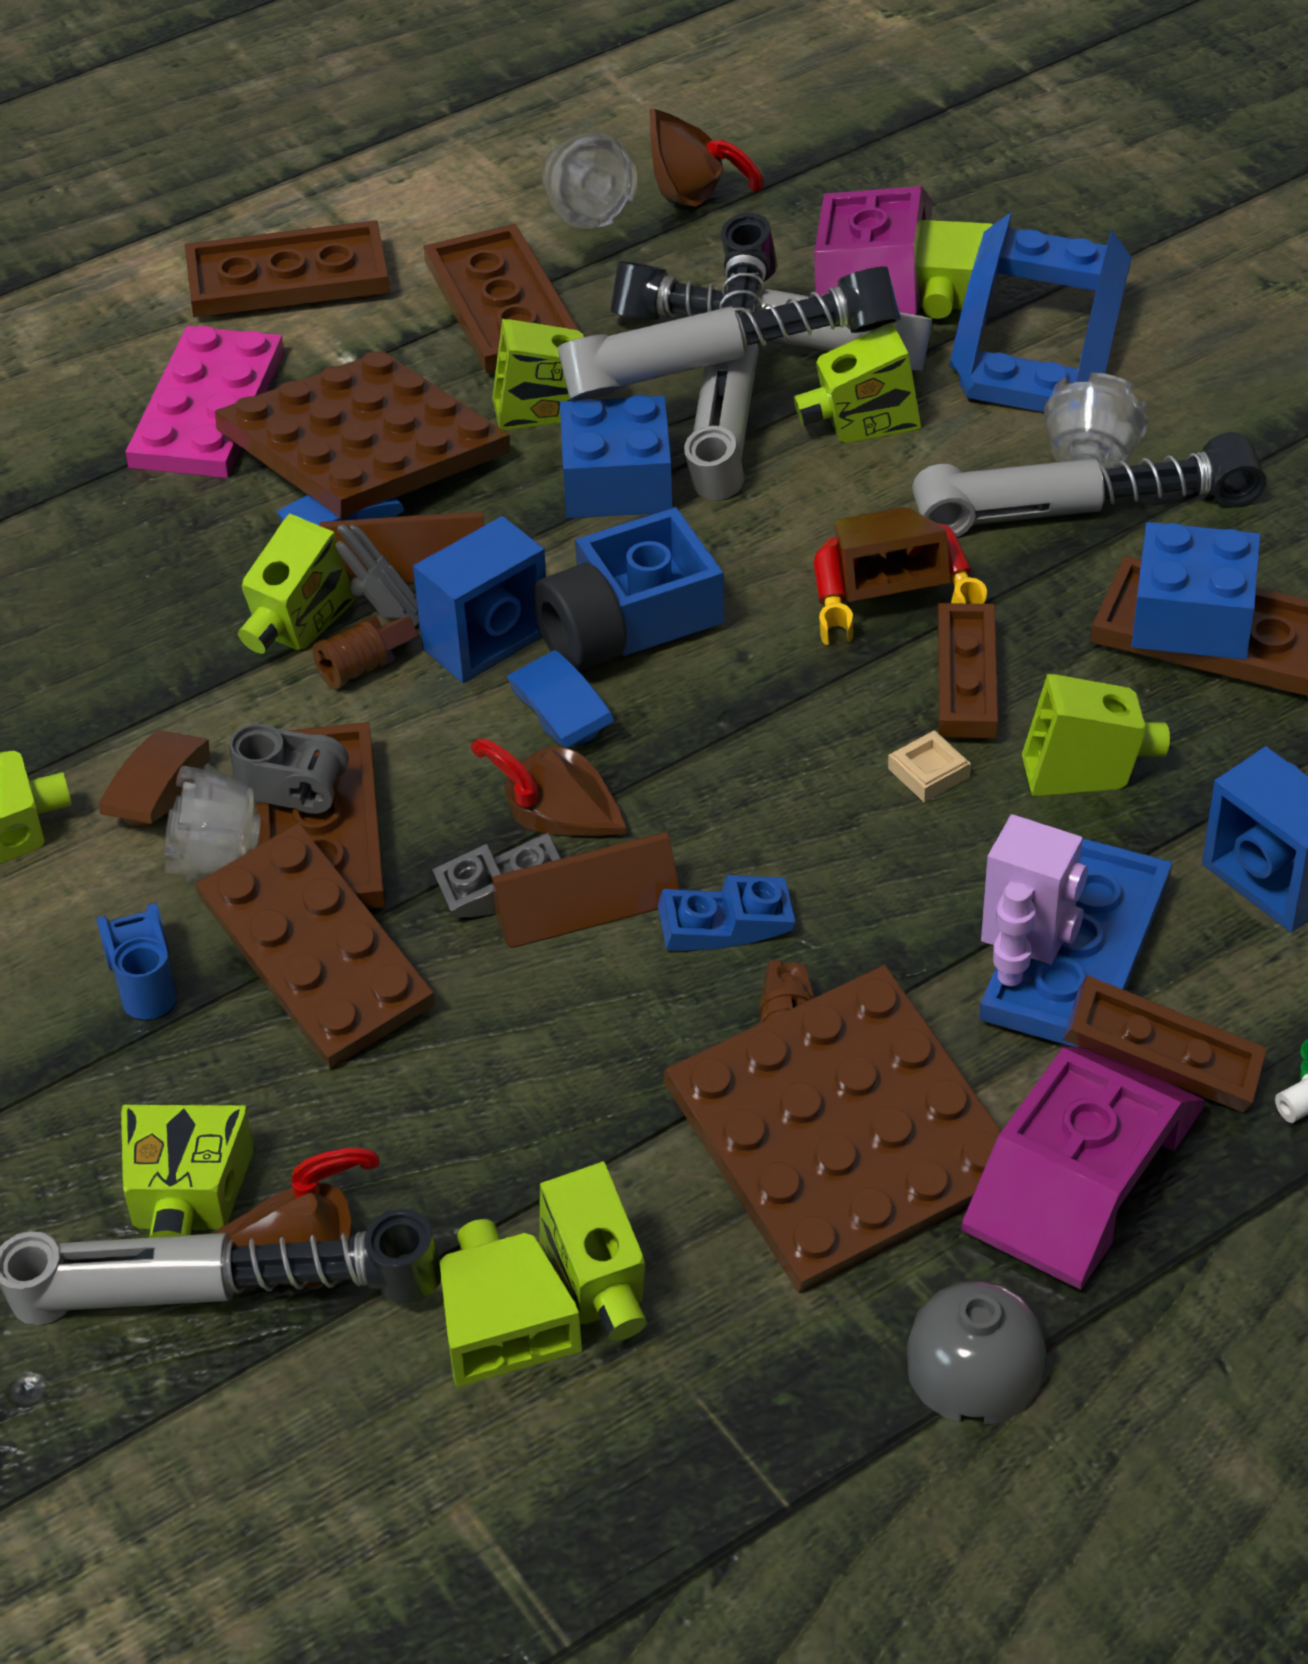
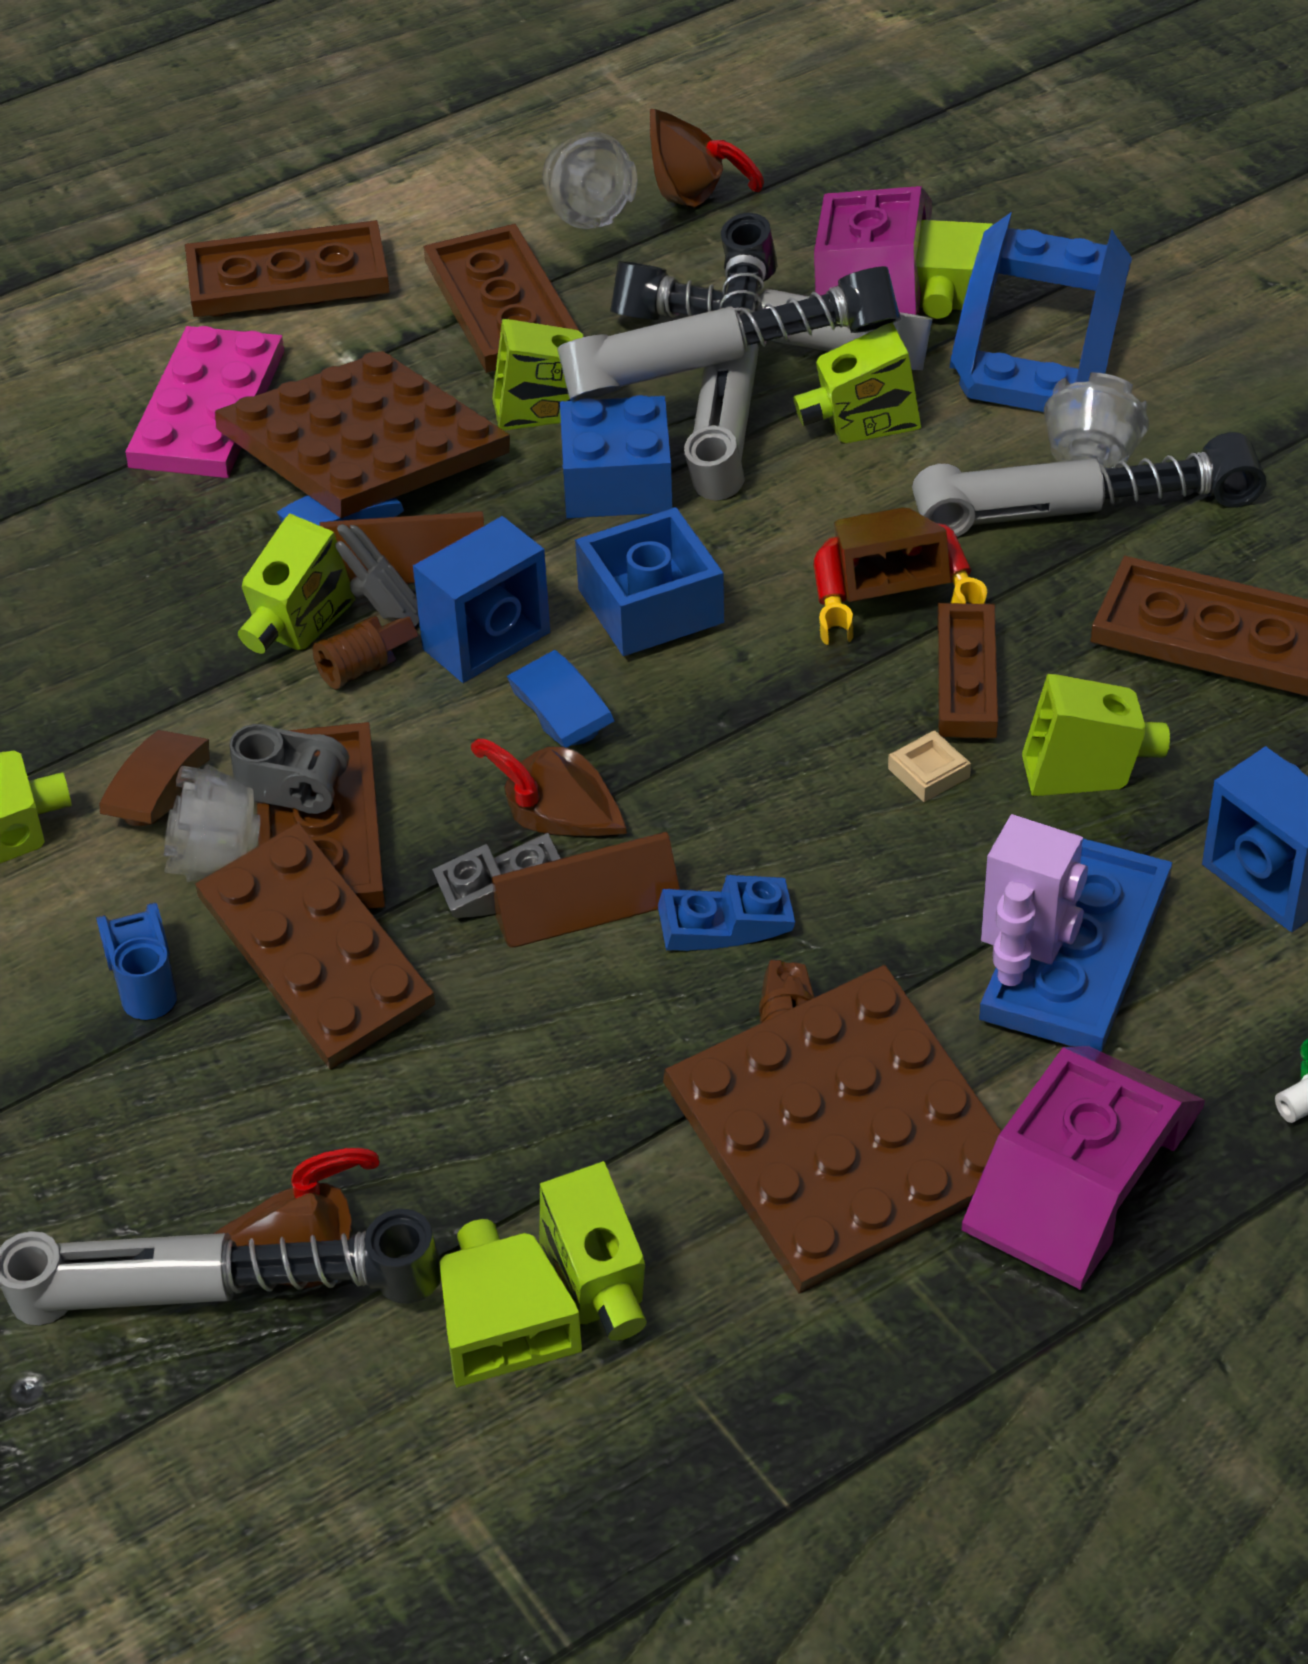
lime torso [121,1105,254,1238] -> none
black tyre [533,562,627,672] -> none
dark grey cylinder [906,1280,1047,1424] -> none
reddish brown plate [1063,975,1267,1113] -> none
blue brick [1131,522,1260,660] -> none

